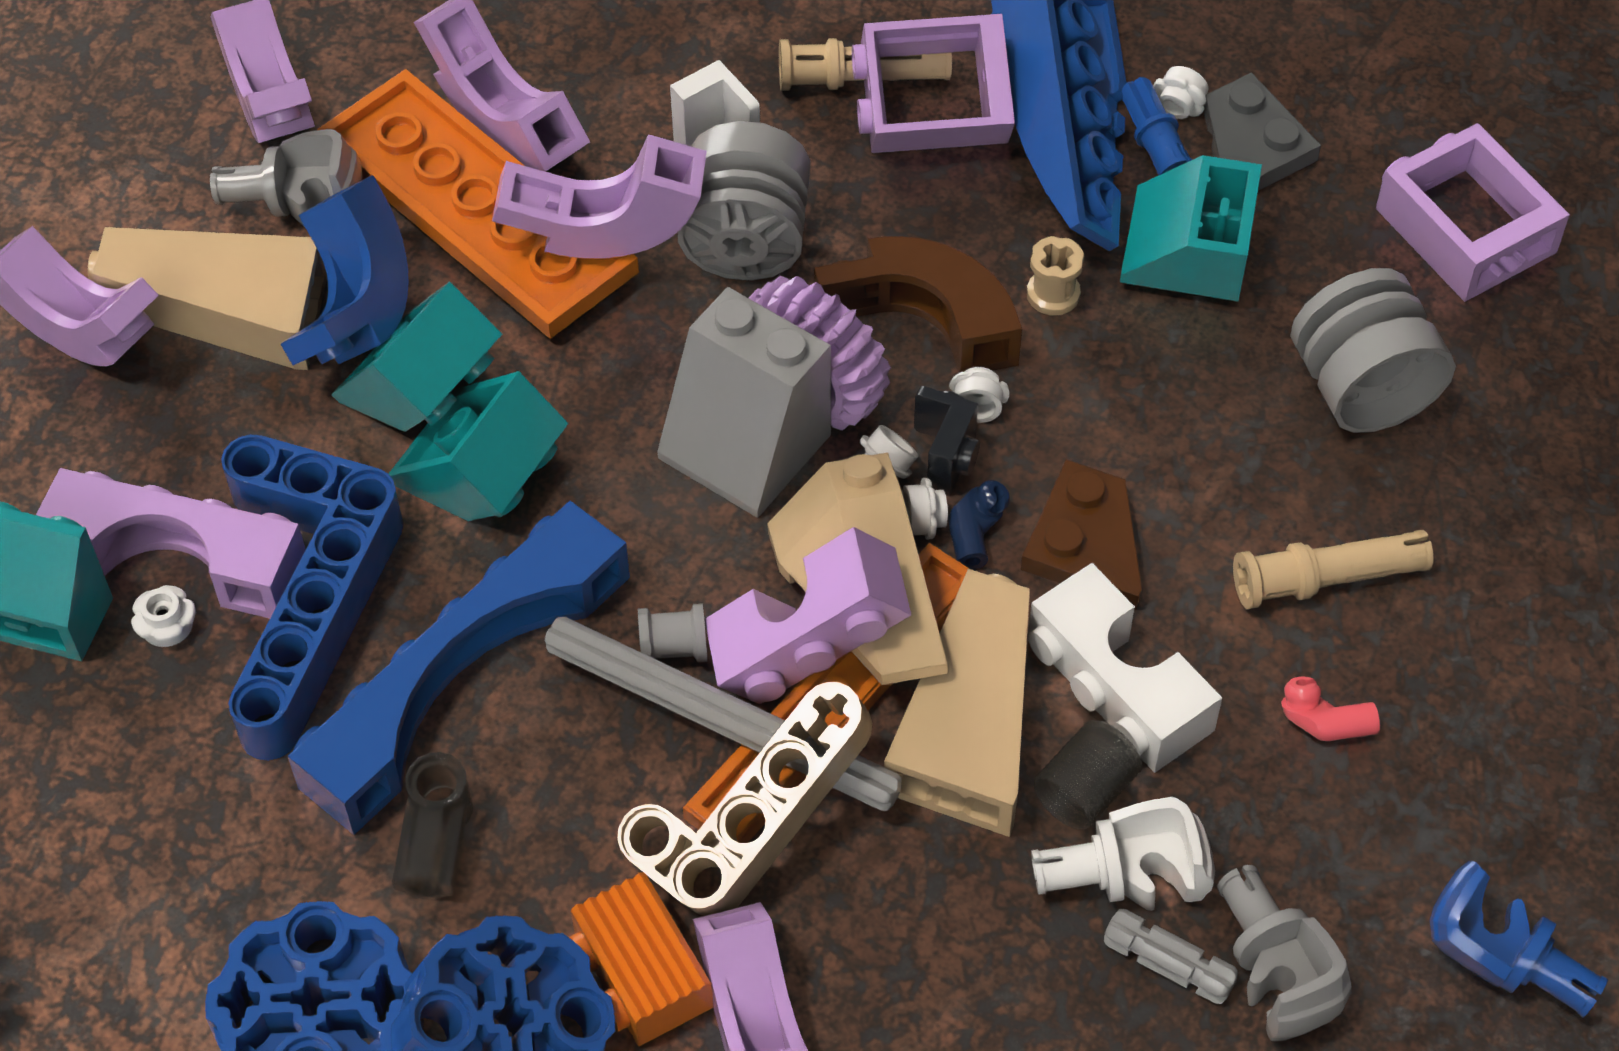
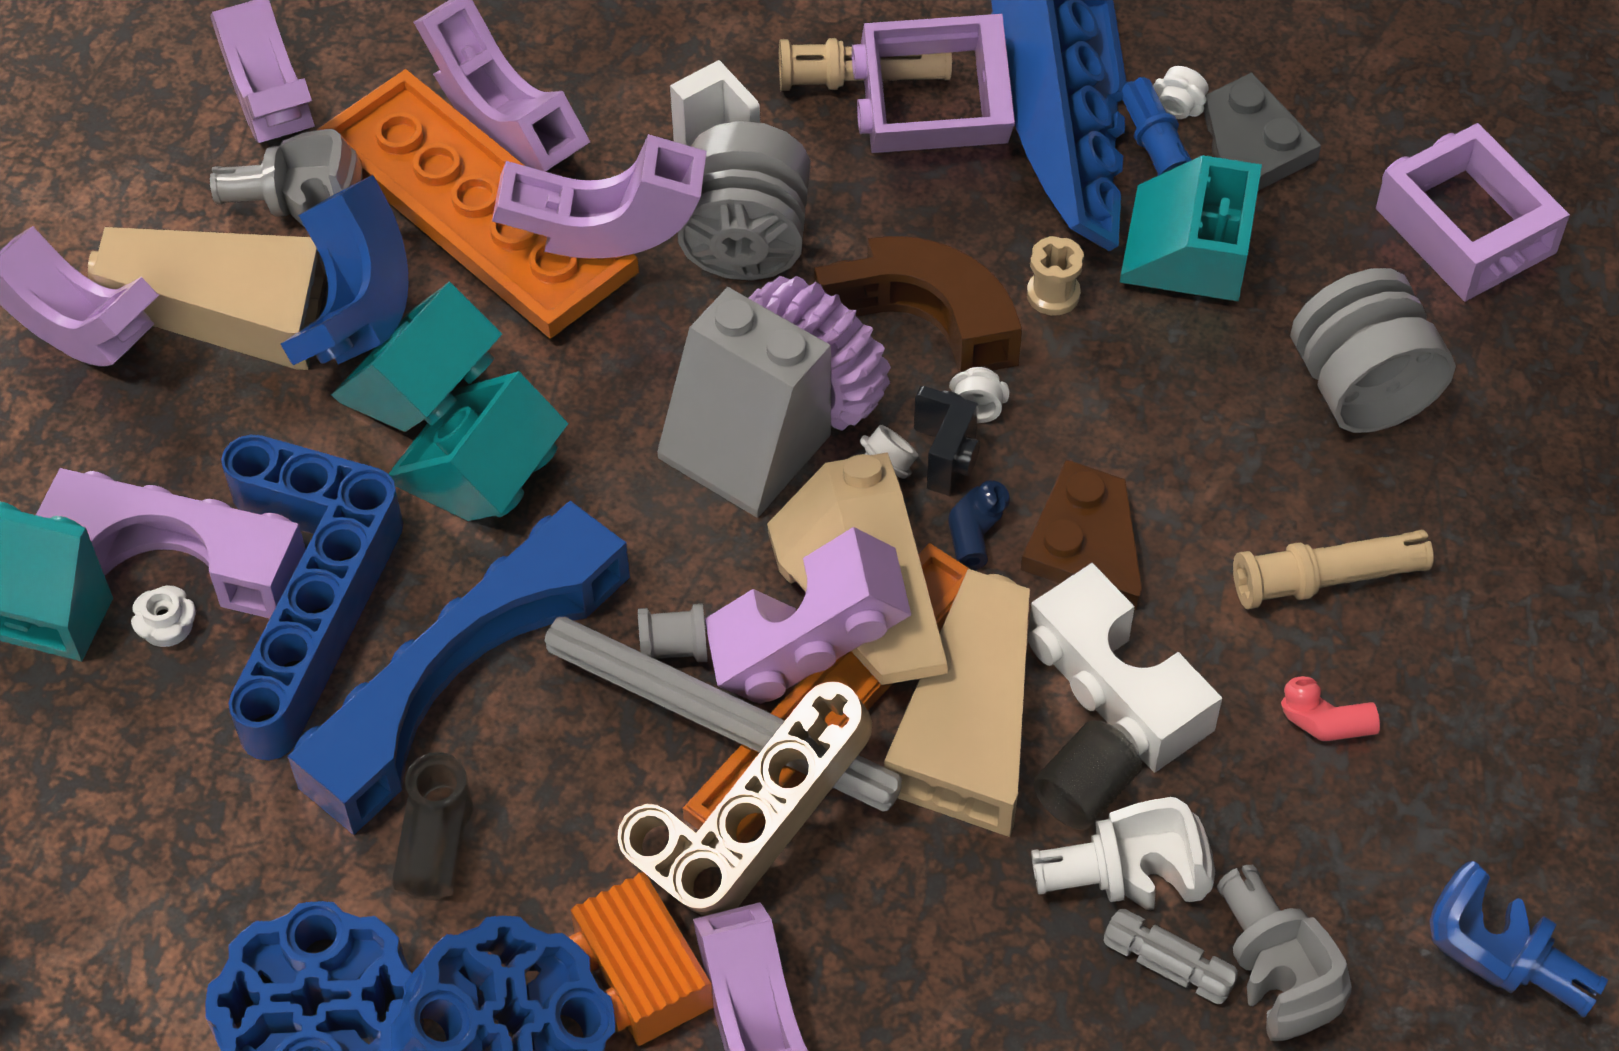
white plate [902,478,948,540] -> none

